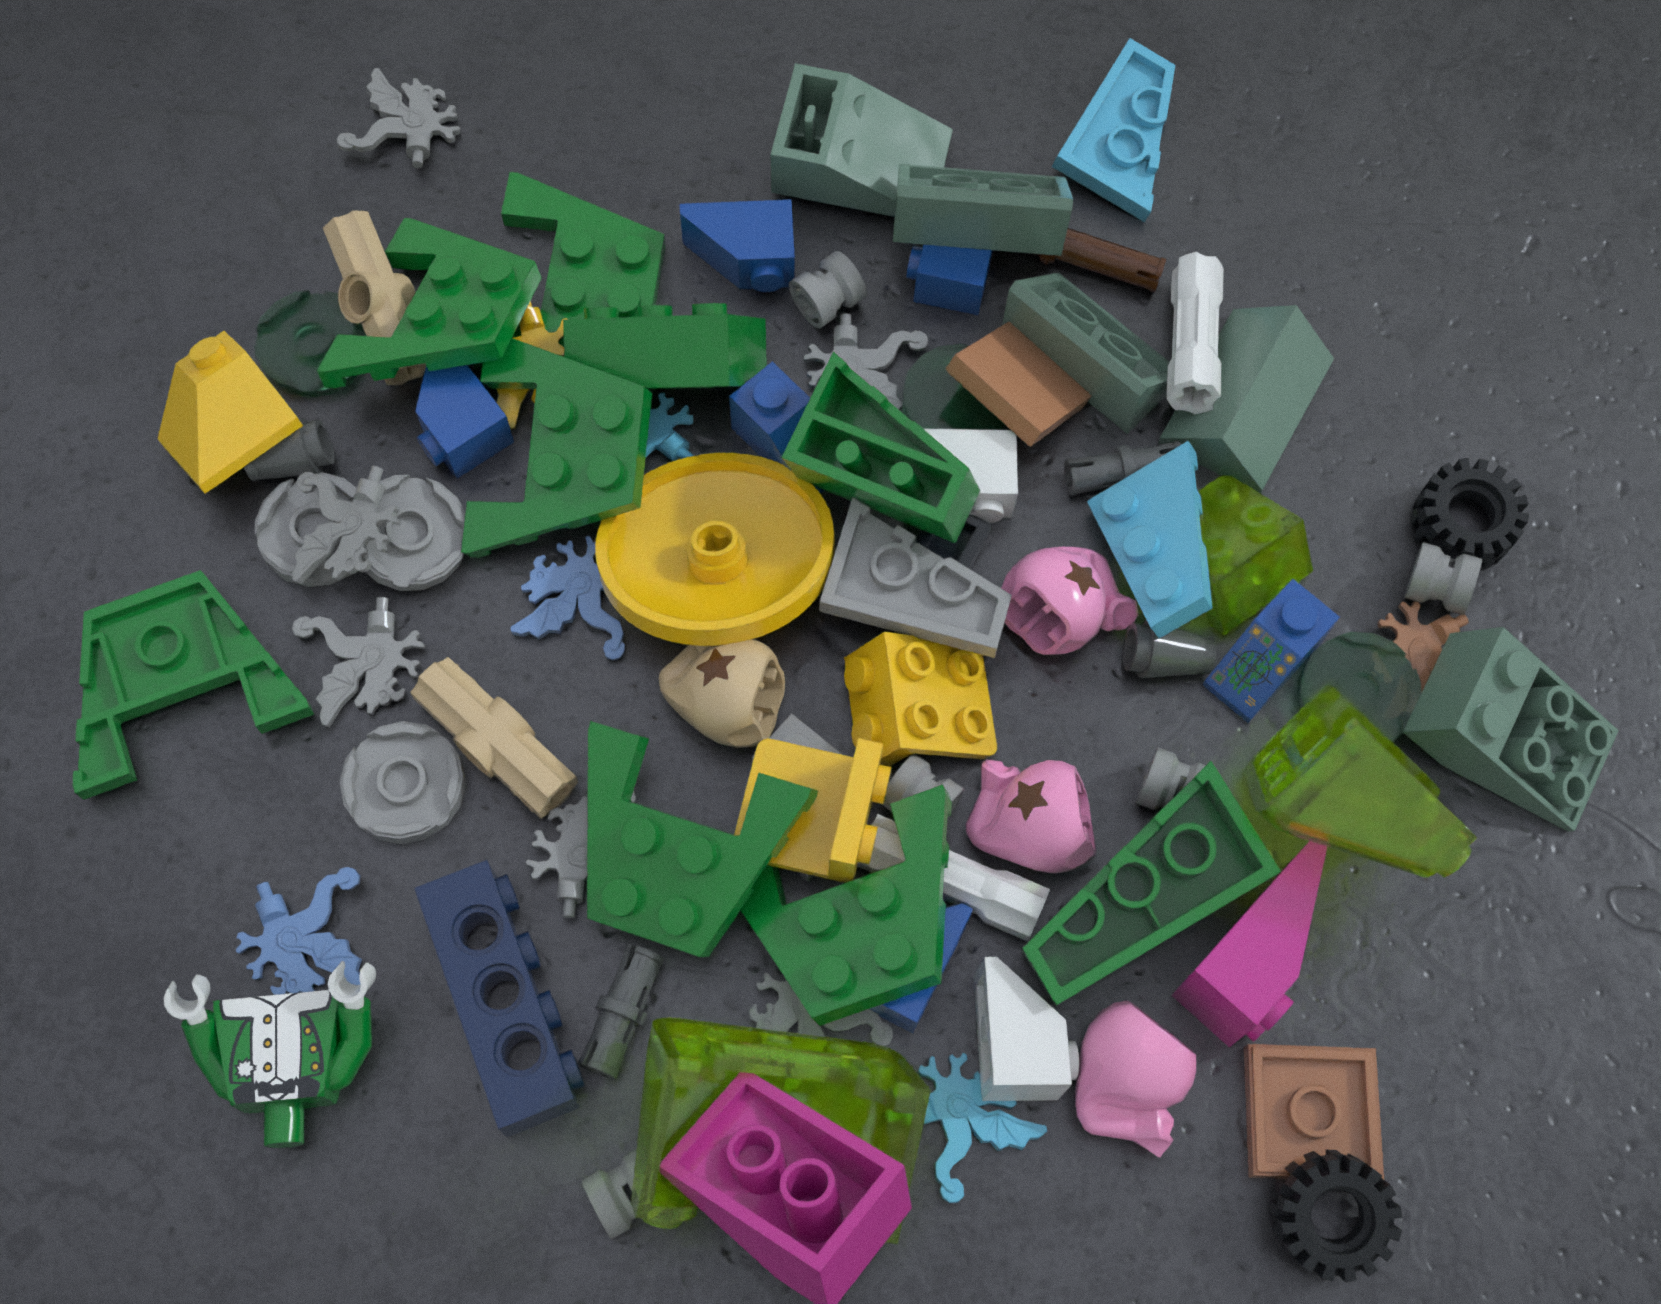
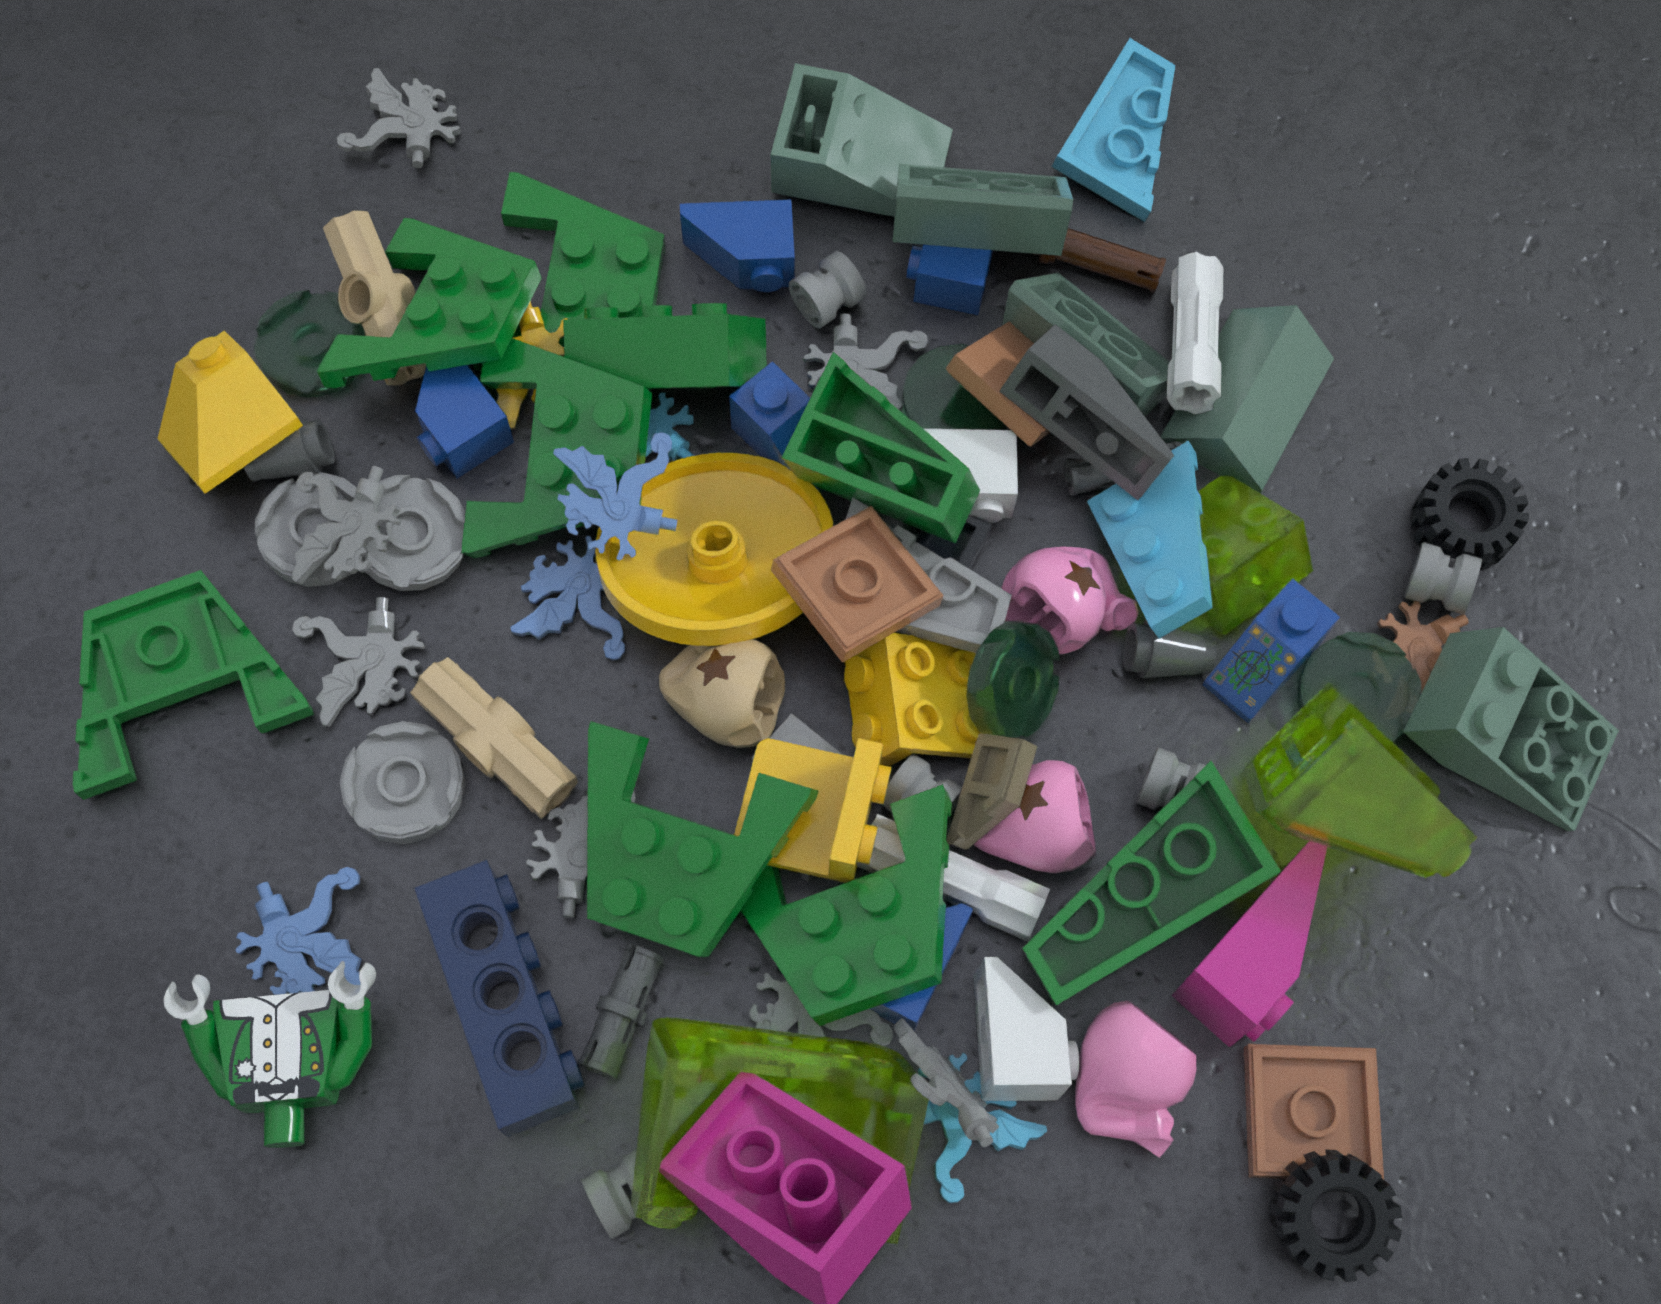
none -> medium blue piece [553,432,678,561]
none -> nougat tile [771,506,944,663]
none -> light grey piece [894,1018,999,1147]
none -> dark tan tile [946,733,1037,850]
none -> clear green tile [966,620,1060,738]
none -> dark grey slope [999,324,1174,500]

